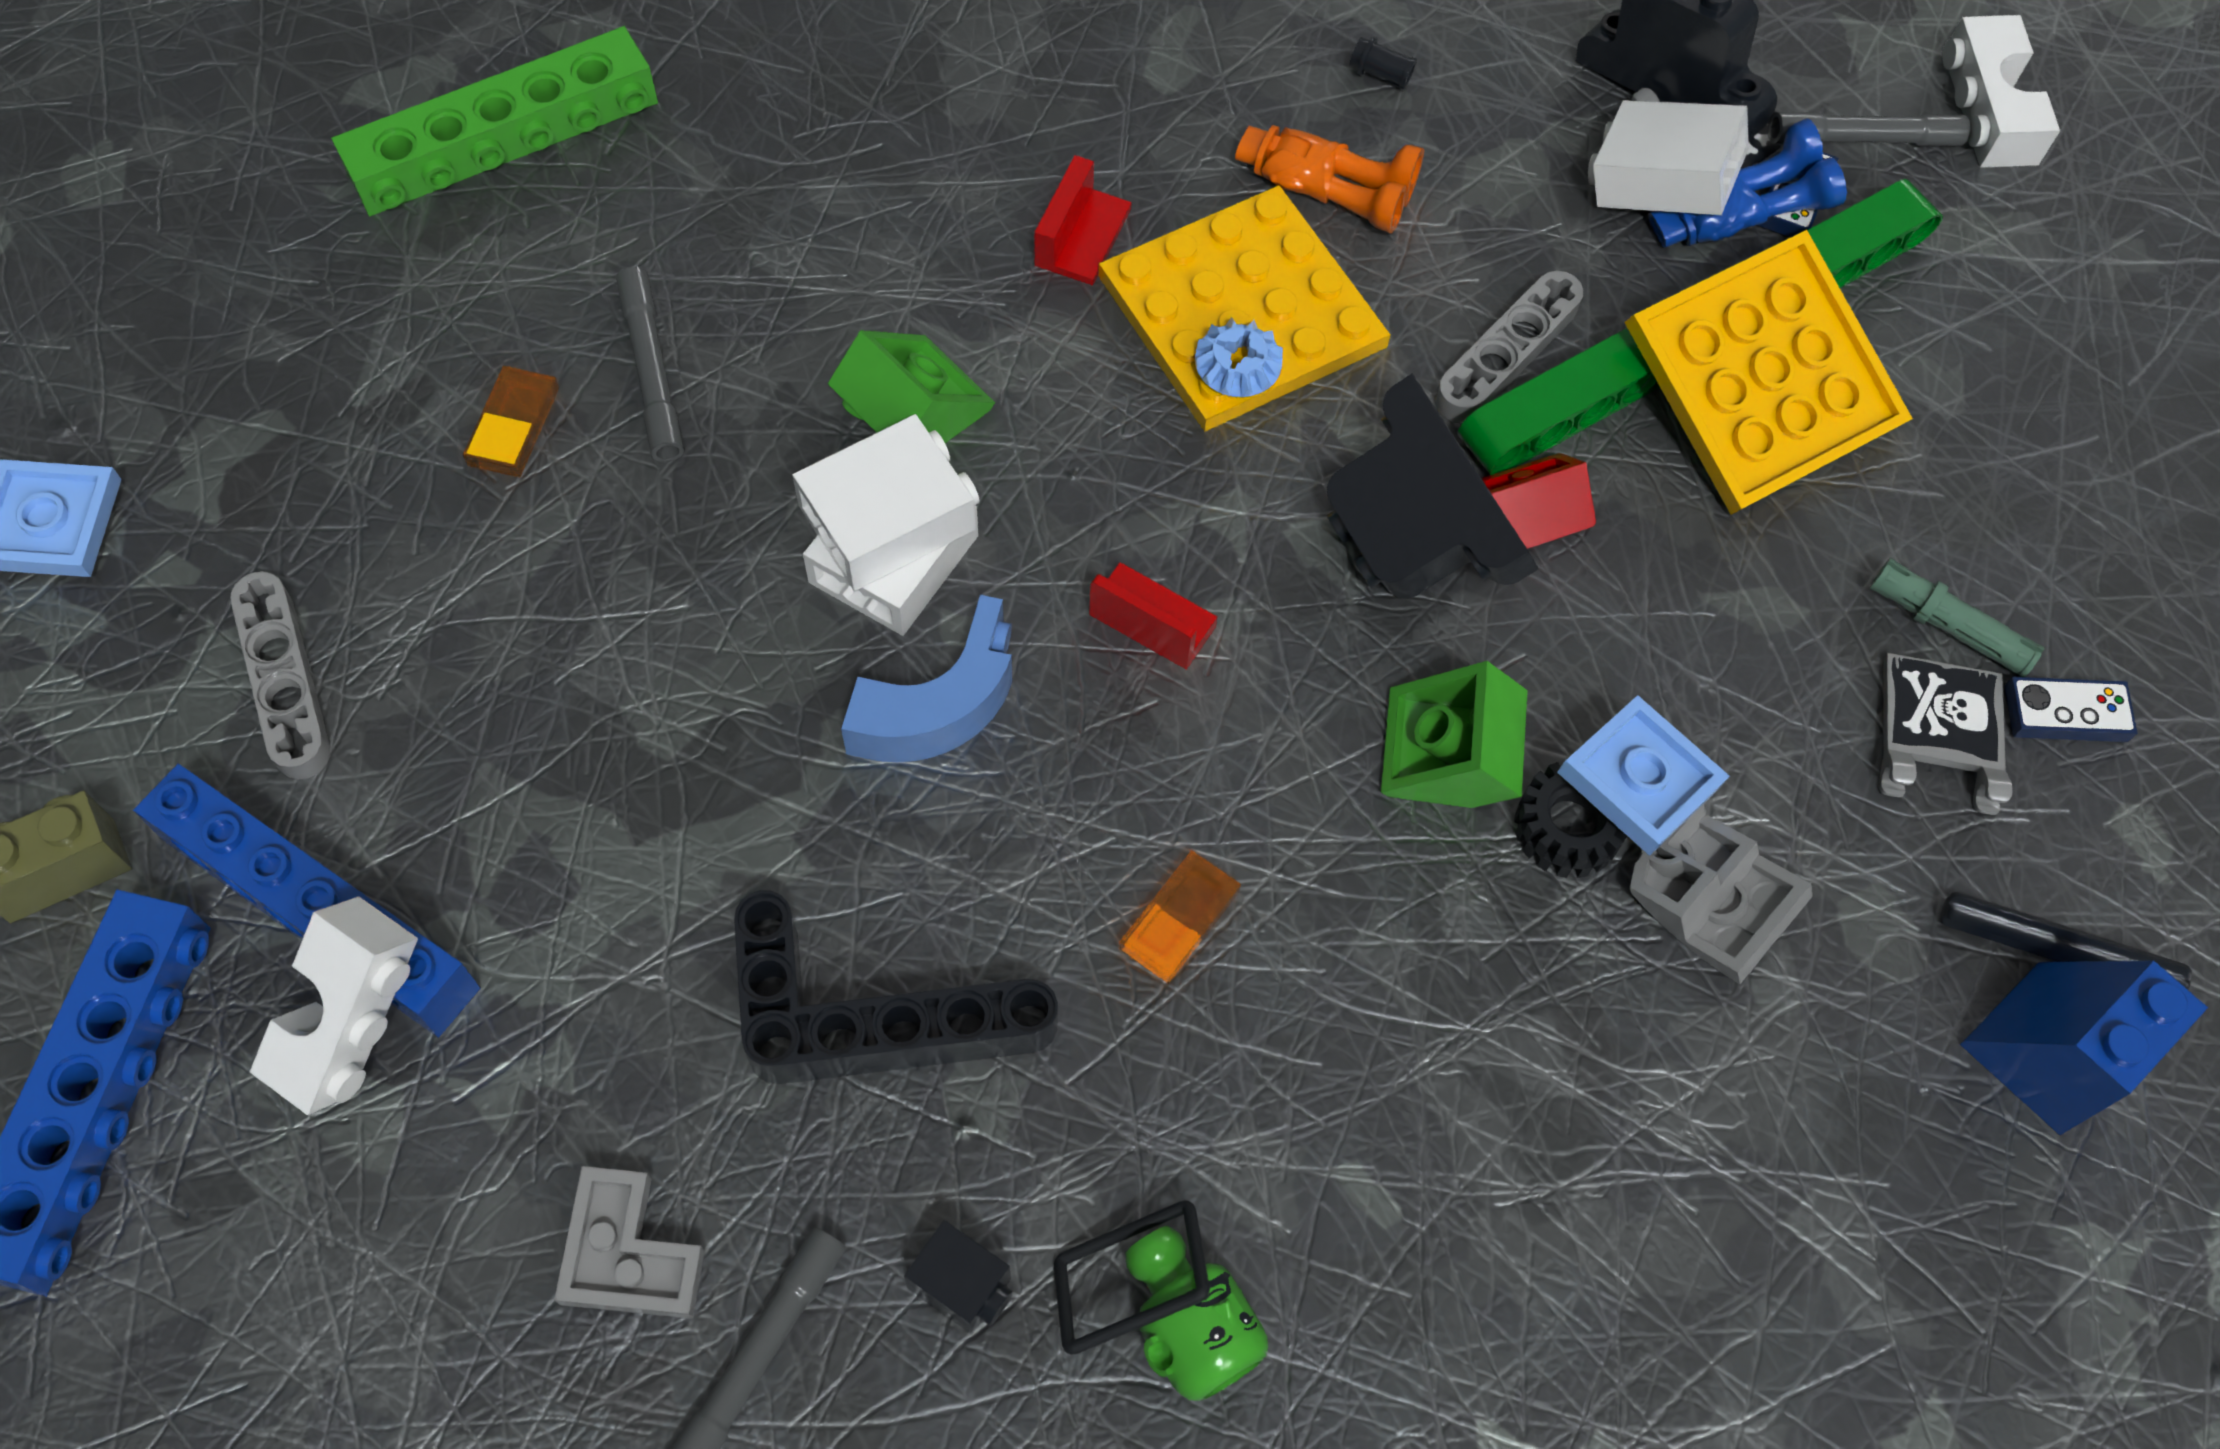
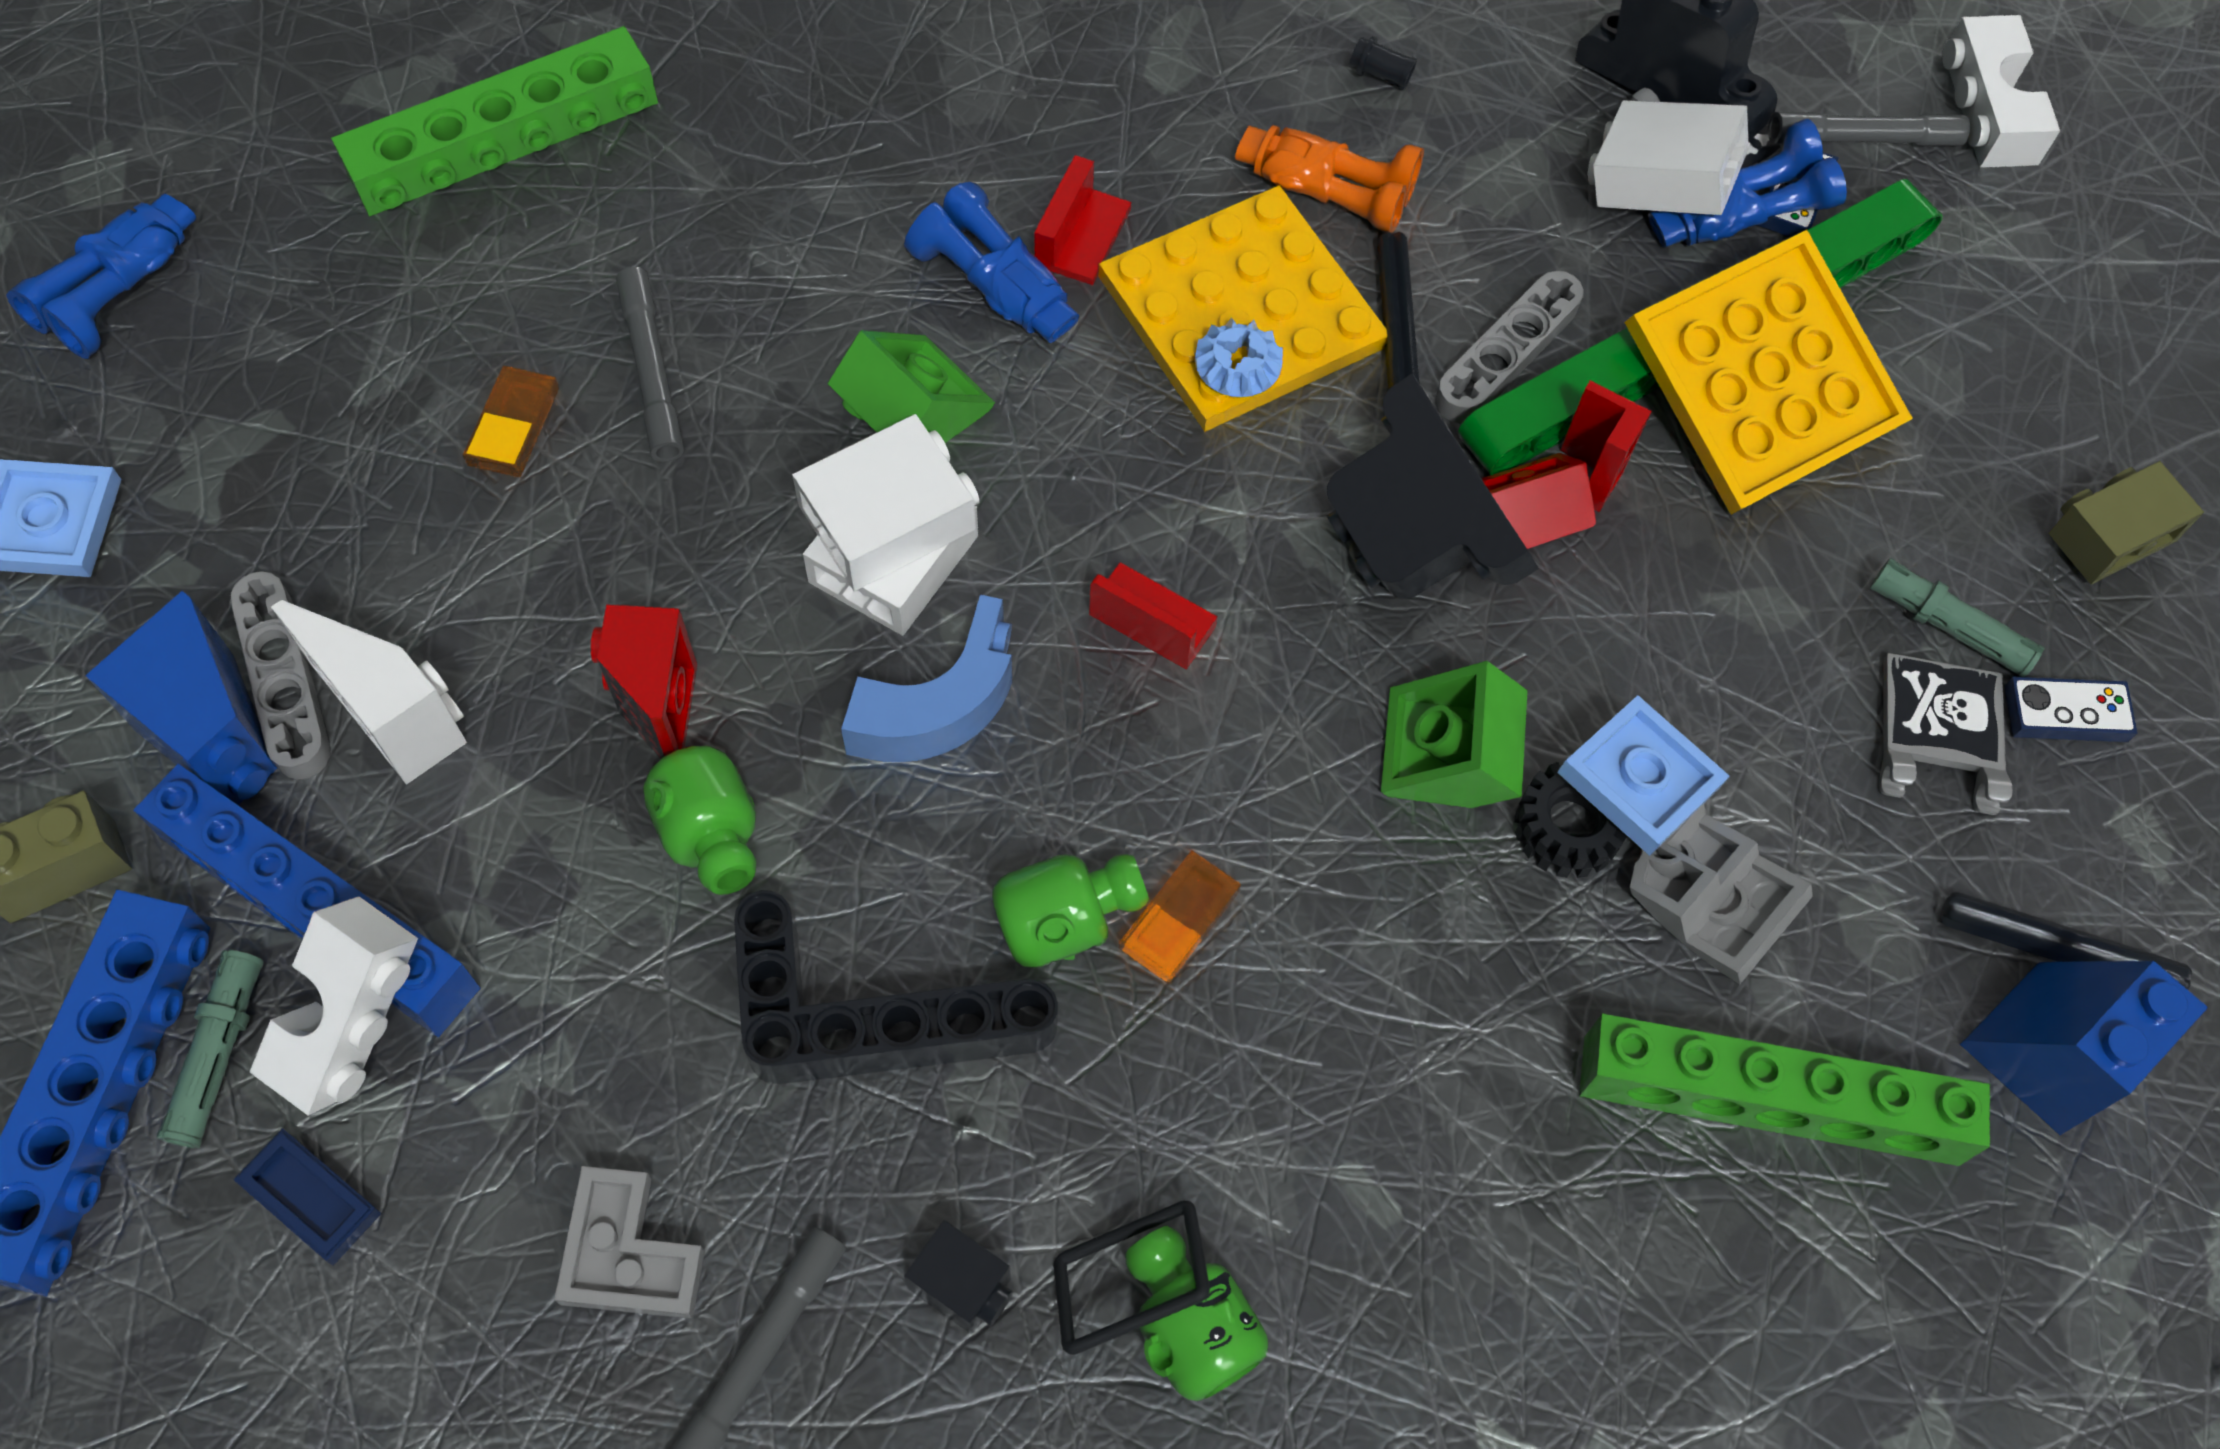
none -> blue piece [6,194,196,359]
none -> blue slope [86,591,277,805]
none -> sand green pin [156,950,264,1148]
none -> dark blue tile [233,1128,382,1266]
none -> white slope [271,600,467,785]
none -> red slope [591,604,698,759]
none -> bright green piece [643,746,756,895]
none -> blue piece [904,182,1079,343]
none -> bright green piece [992,854,1150,968]
none -> black axle [1377,231,1420,390]
none -> red panel [1560,380,1652,513]
none -> bright green brick [1579,1014,1990,1166]
none -> olive brick [2048,461,2204,585]

